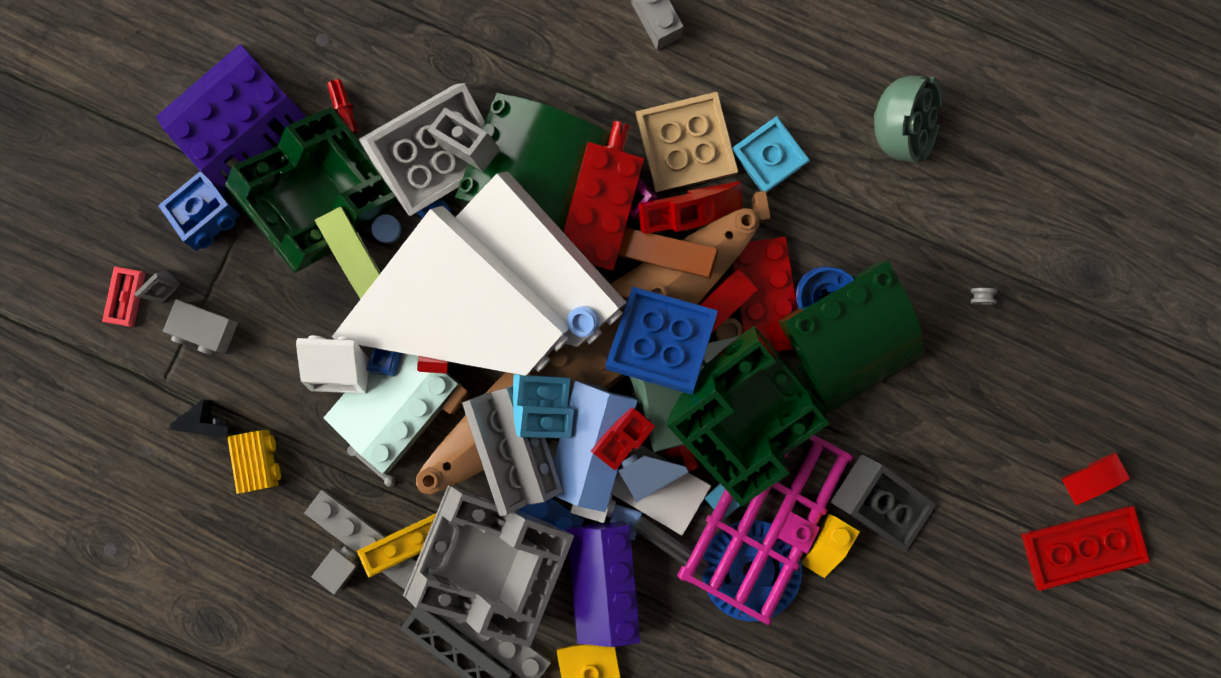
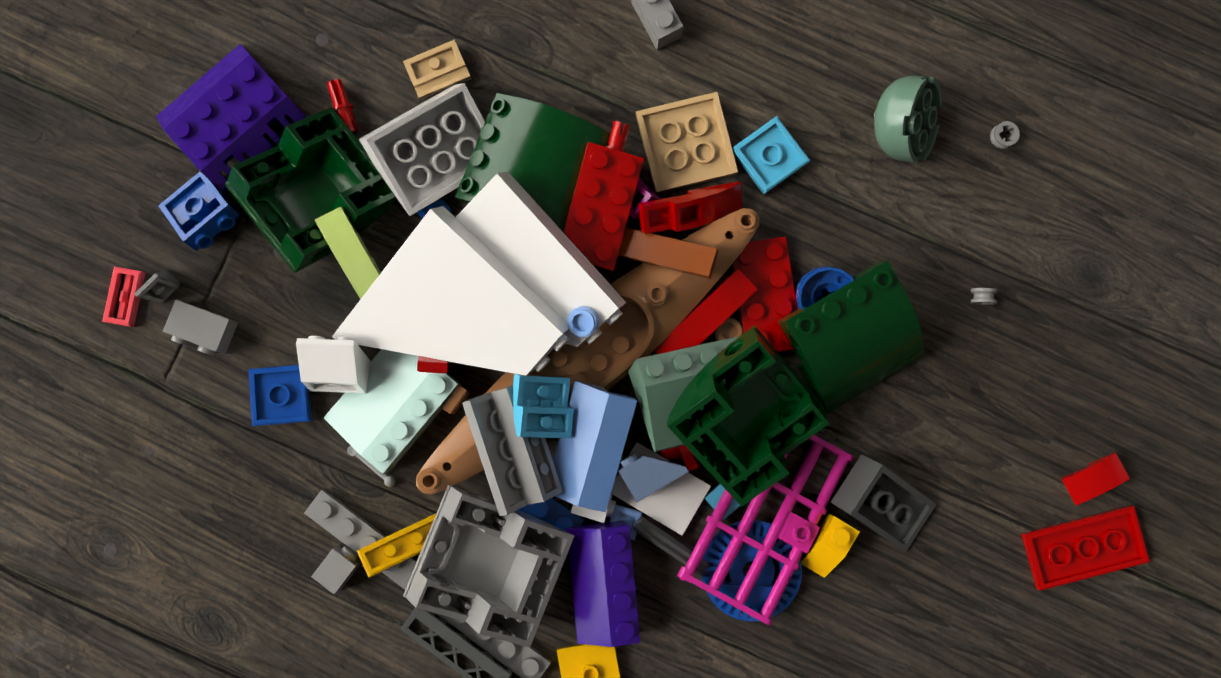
black slope [169,399,238,438] -> none
yellow brick [228,430,281,494] -> none
blue tile [366,348,402,377] -> none
light blue tile [372,215,401,244] -> none
light grey brick [427,108,500,172] -> none
red slope [590,407,655,471] -> none
blue plate [605,287,718,395] -> none
medium nougat tile [751,191,771,225] -> none
none -> blue plate [248,365,312,426]
none -> tan plate [403,40,471,101]
none -> light grey bush [990,121,1020,149]

